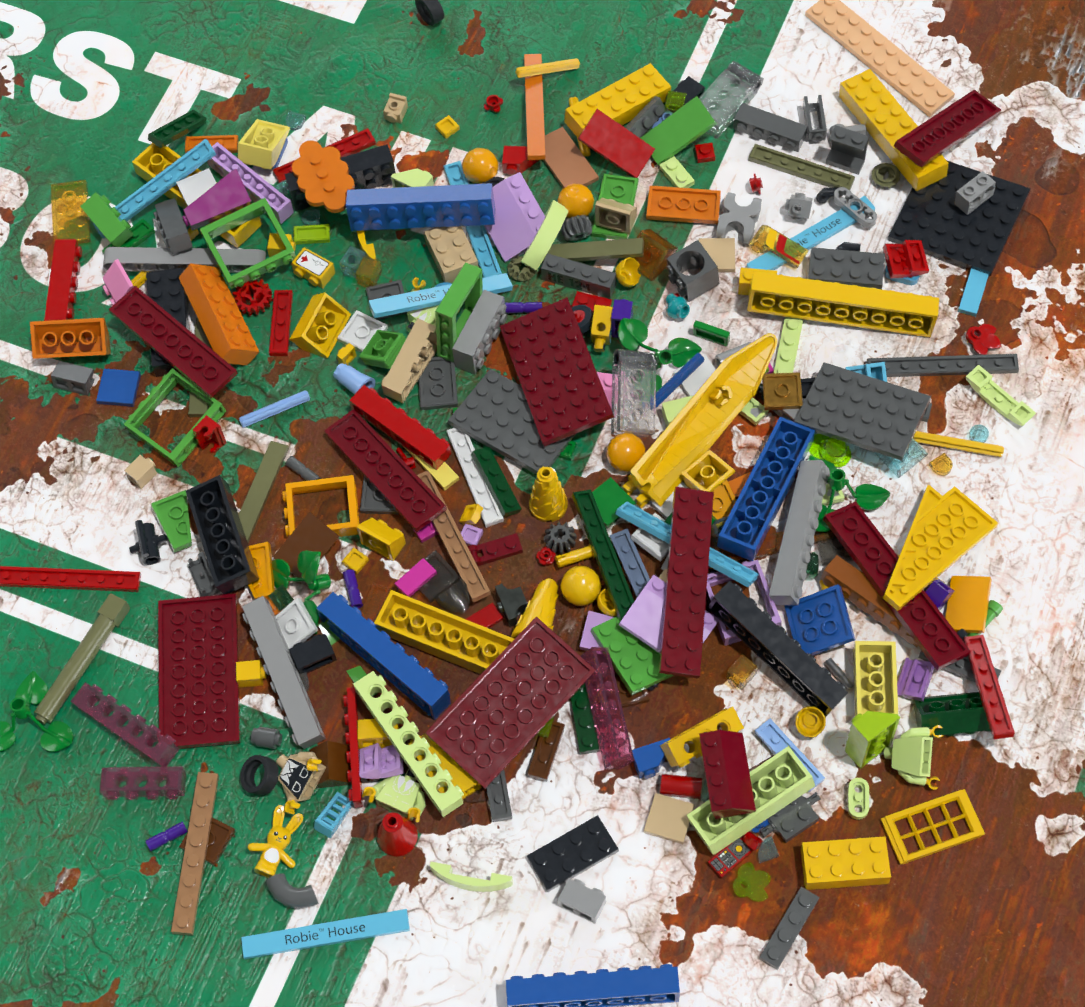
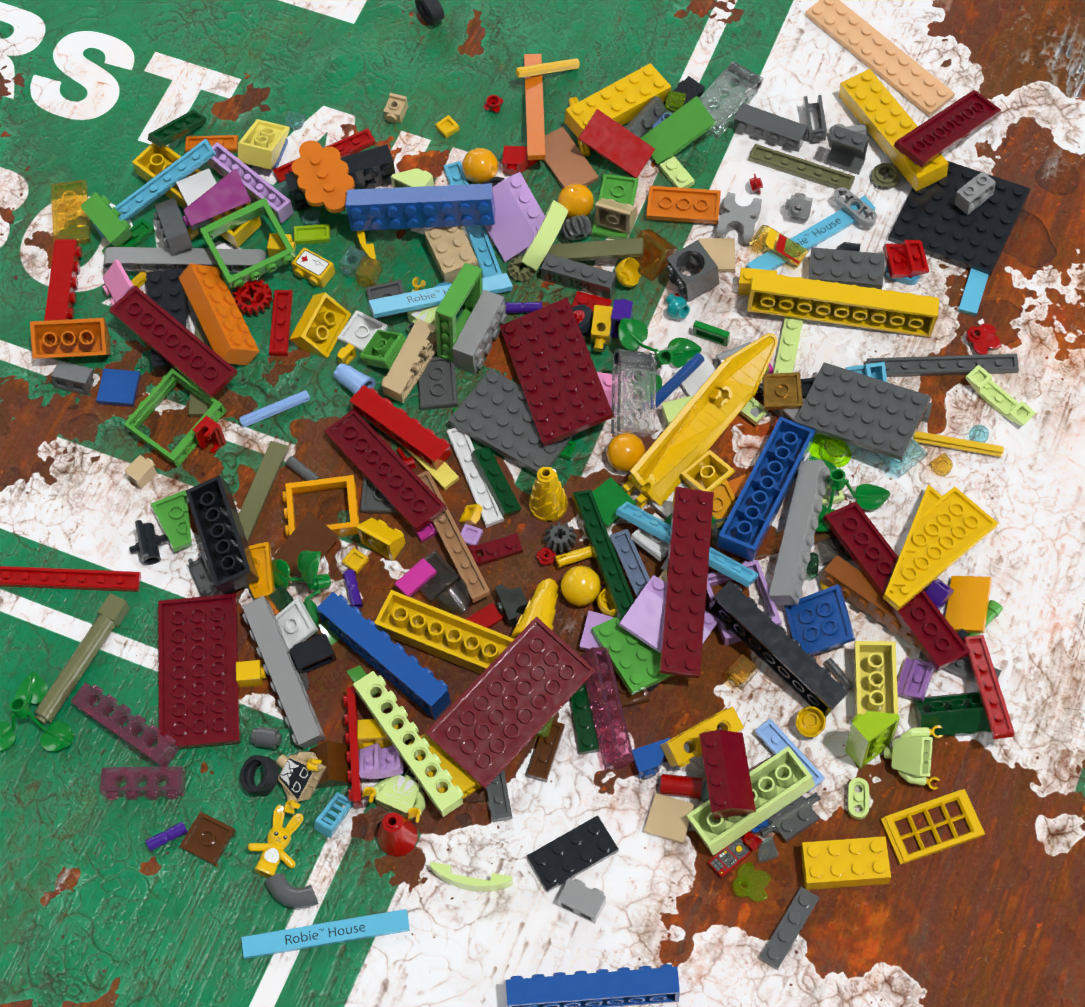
medium nougat plate [171,772,219,936] -> none
red plate [695,143,715,163] -> none
black arm [816,187,840,203] -> none

